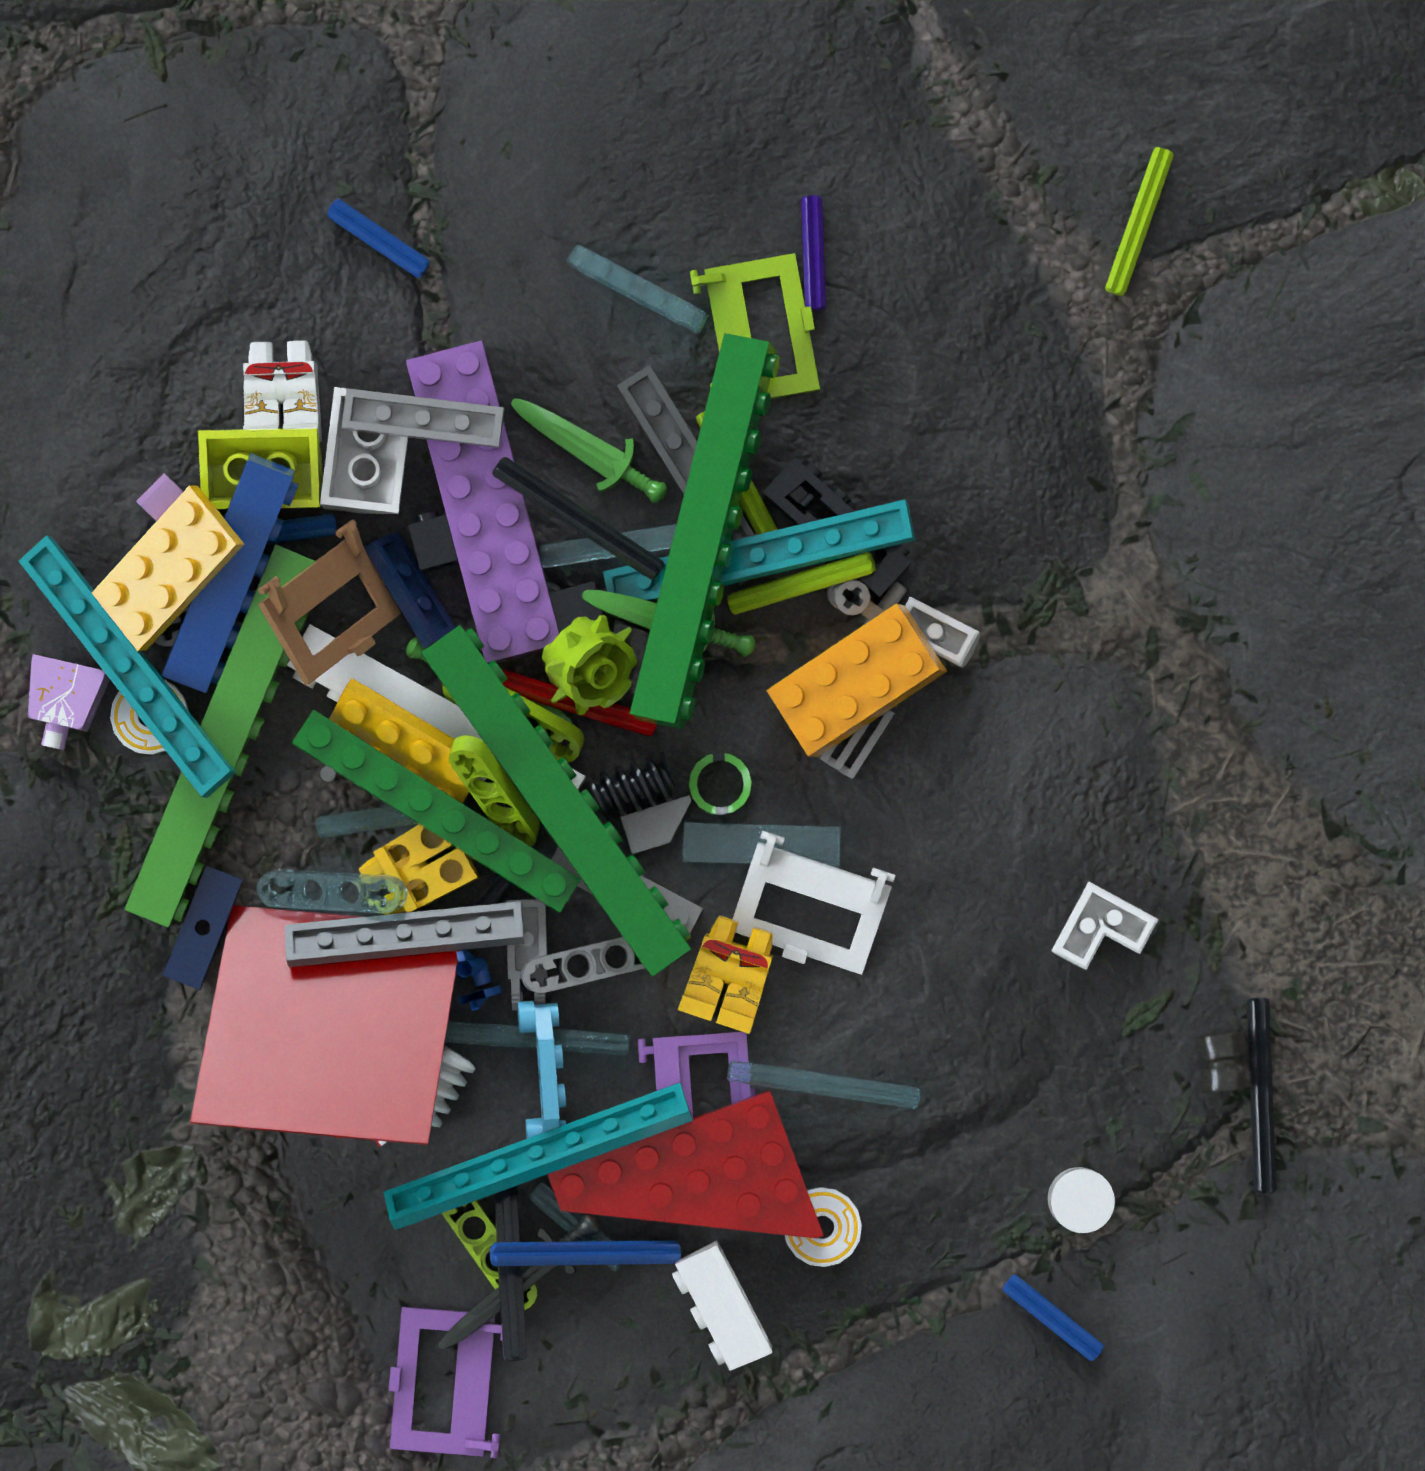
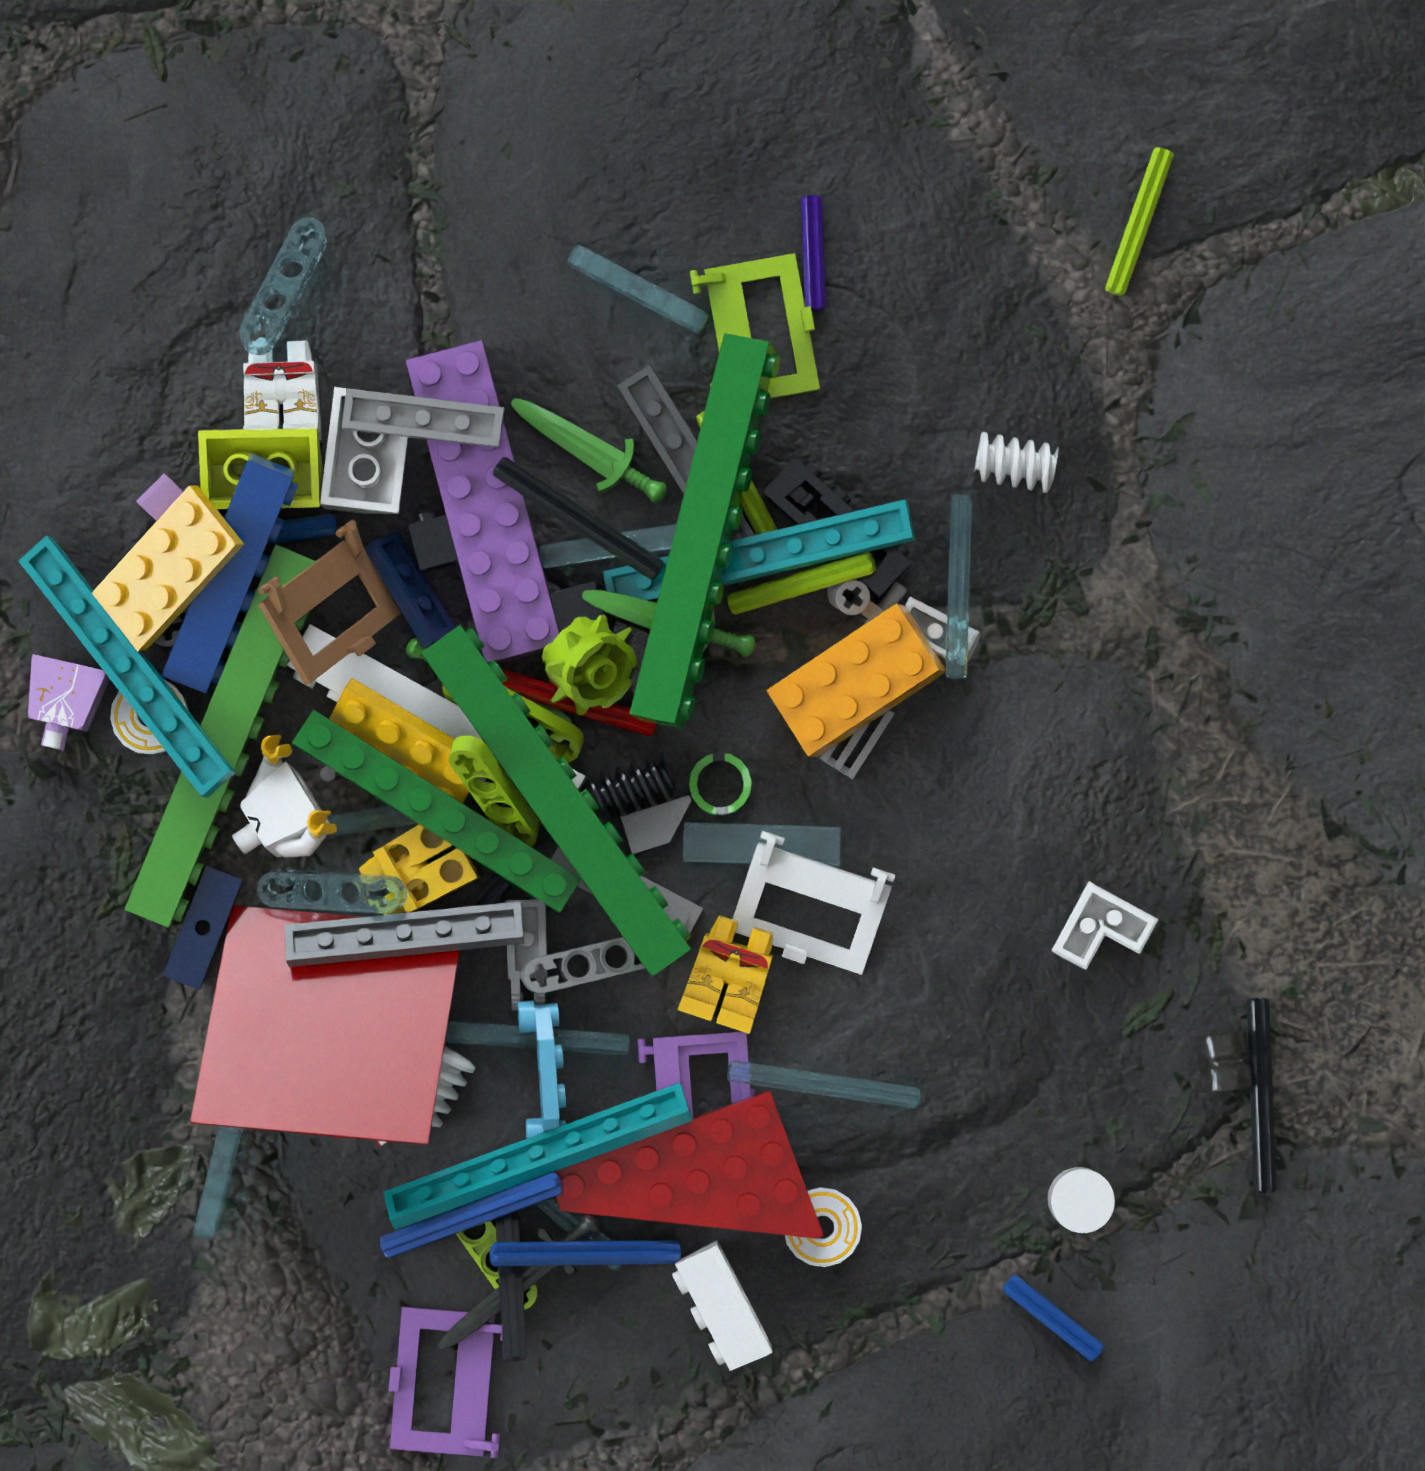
blue axle [327,199,430,278] -> none
blue piece [456,950,502,1011] -> none
none -> clear light blue beam [193,1126,243,1241]
none -> torso [232,734,337,858]
none -> clear light blue beam [239,217,327,355]
none -> blue axle [380,1172,563,1258]
none -> clear light blue axle [946,494,972,679]
none -> white piece [974,432,1059,493]

